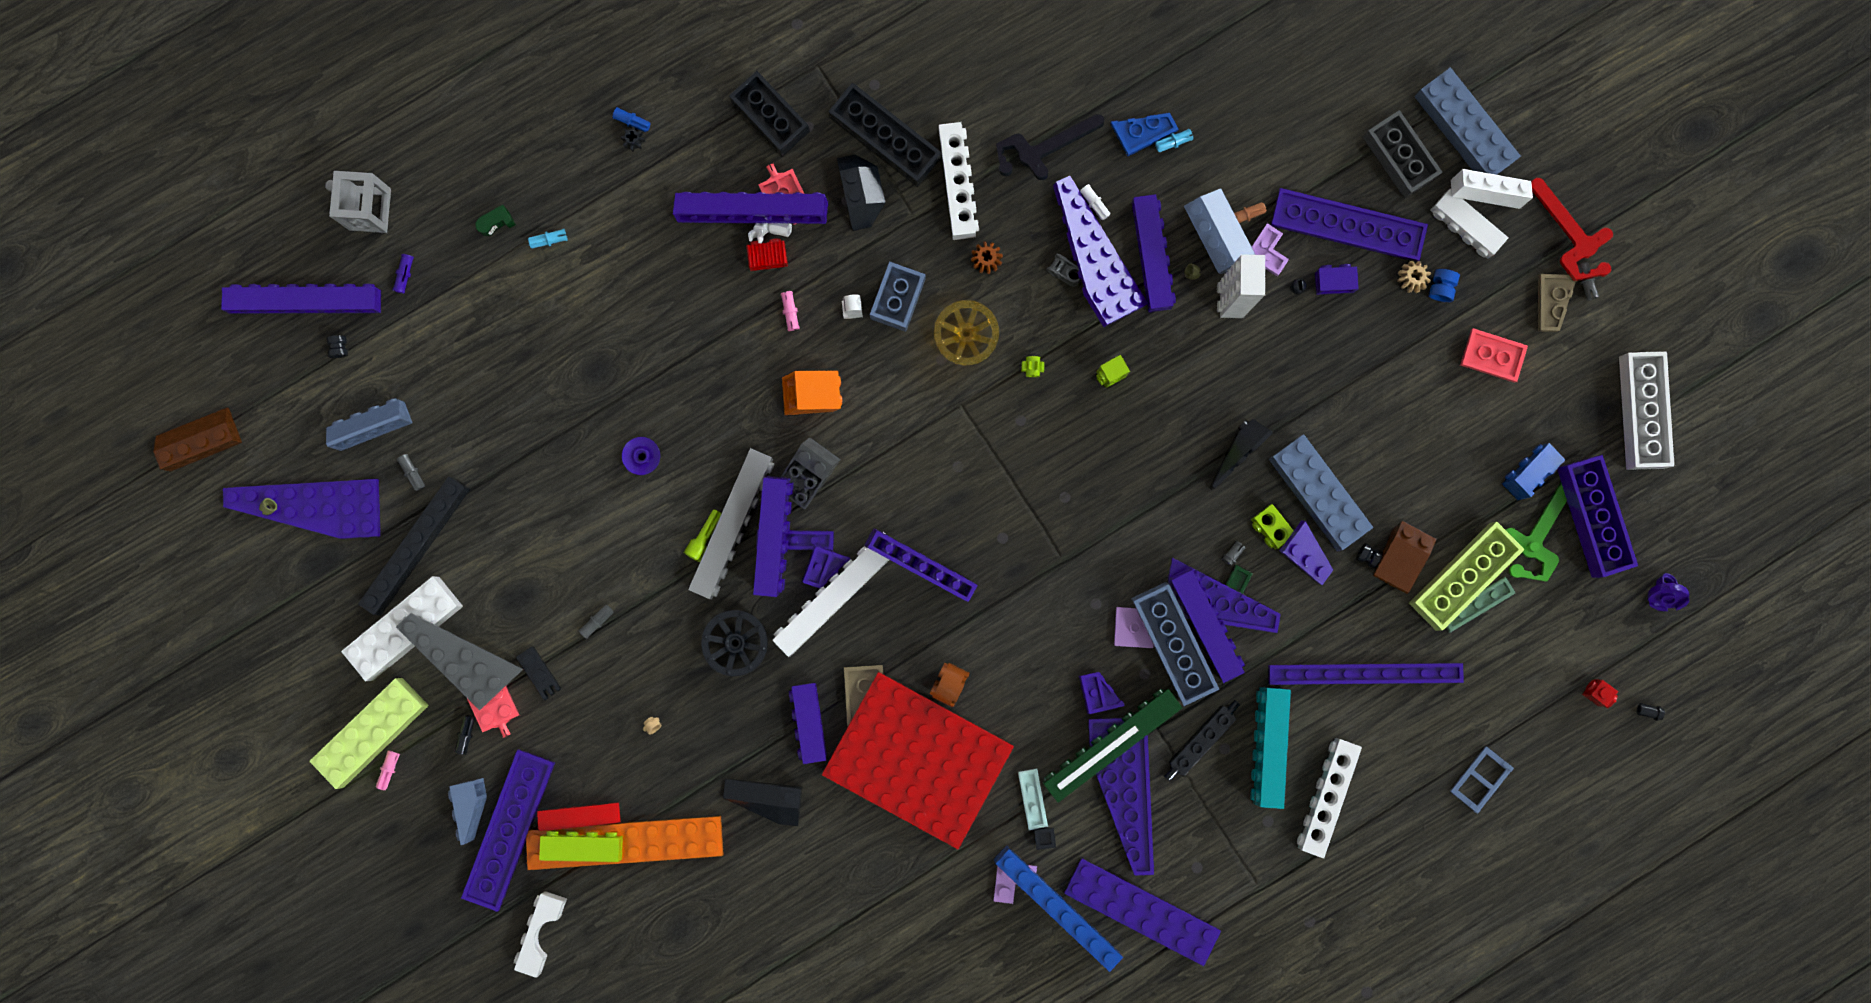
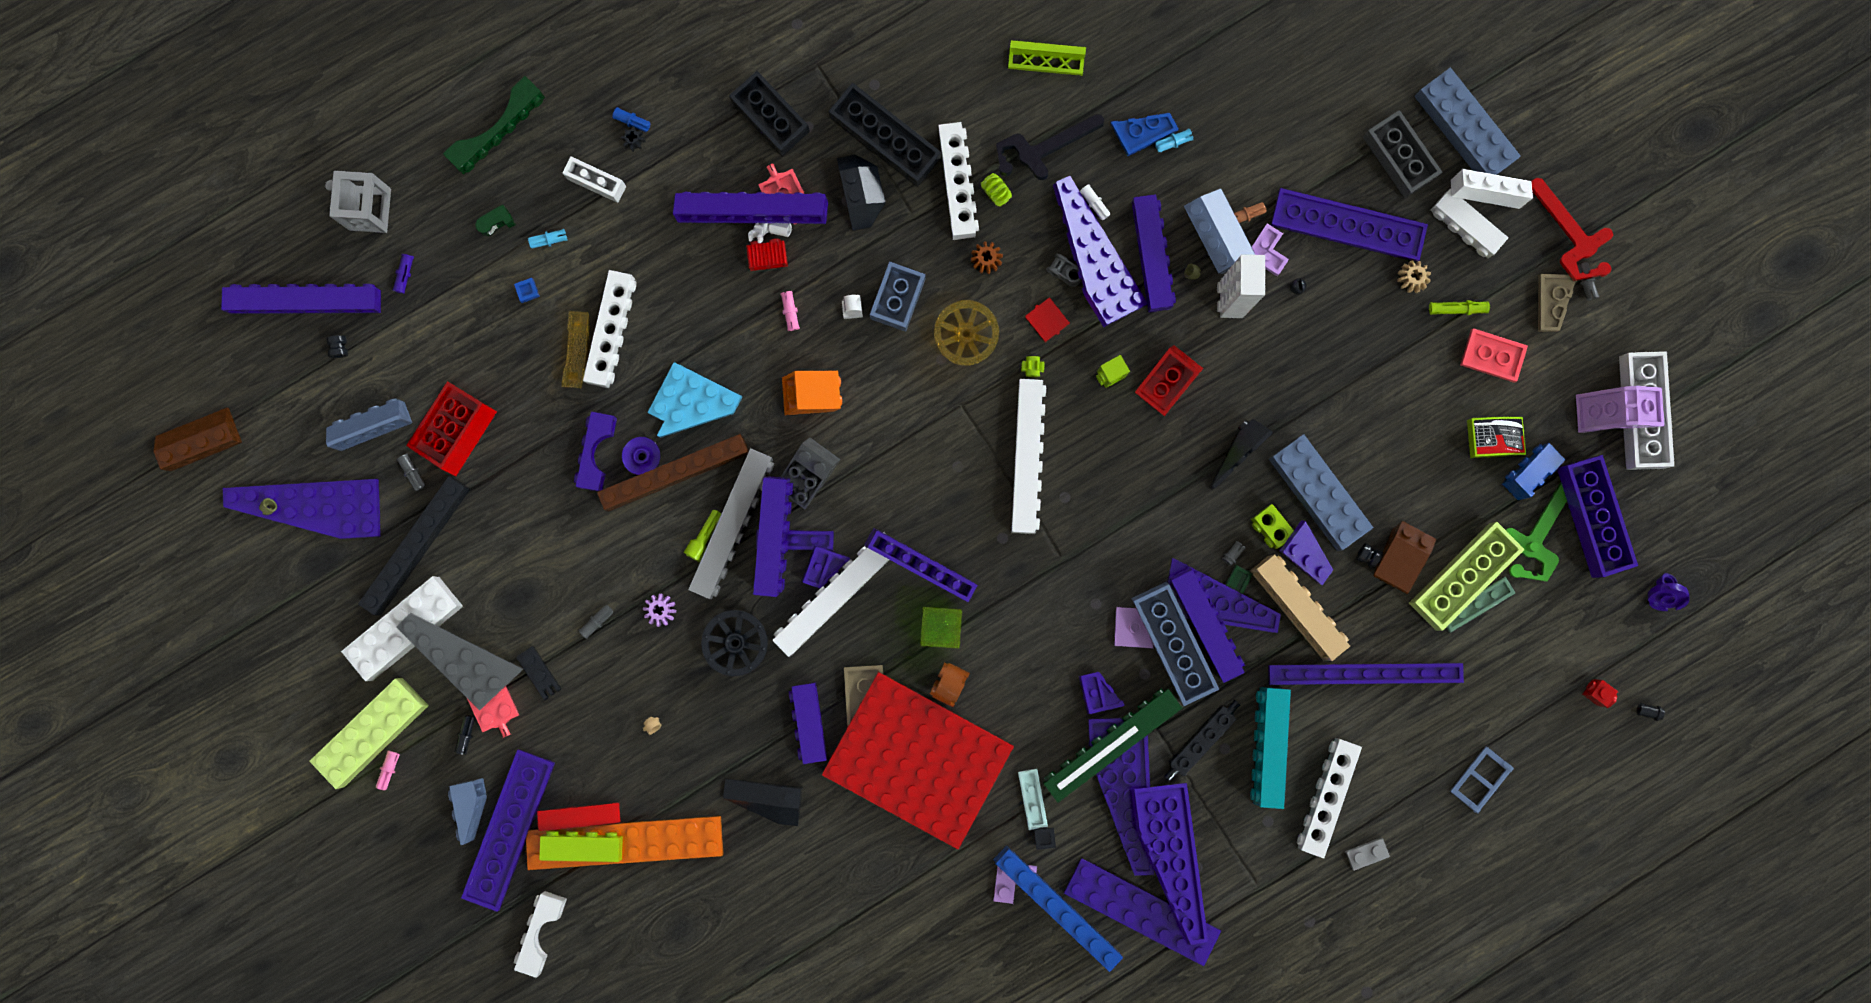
dark purple brick [1315,264,1359,295] -> none
blue wheel [1429,269,1460,302] -> none
none -> red slope [406,381,497,476]
none -> dark green arch [443,76,545,175]
none -> blue plate [514,278,540,303]
none -> clear yellow slope [562,311,589,389]
none -> white brick [563,157,626,203]
none -> dark purple arch [574,412,617,492]
none -> white brick [583,270,636,388]
none -> reddish brown brick [597,434,749,512]
none -> lavender gear [643,594,677,627]
none -> medium azure wing [648,362,742,438]
none -> clear neon green brick [920,607,962,649]
none -> lime gear [981,173,1012,206]
none -> lime fence [1008,40,1086,76]
none -> white brick [1011,379,1046,534]
none -> red piece [1025,297,1070,343]
none -> dark purple wing [1131,783,1208,945]
none -> red slope [1135,345,1204,416]
none -> tan brick [1250,555,1350,661]
none -> light grey plate [1345,838,1390,871]
none -> lime pin [1429,300,1490,315]
none -> slope [1467,417,1526,458]
none -> lavender bracket [1576,386,1664,433]

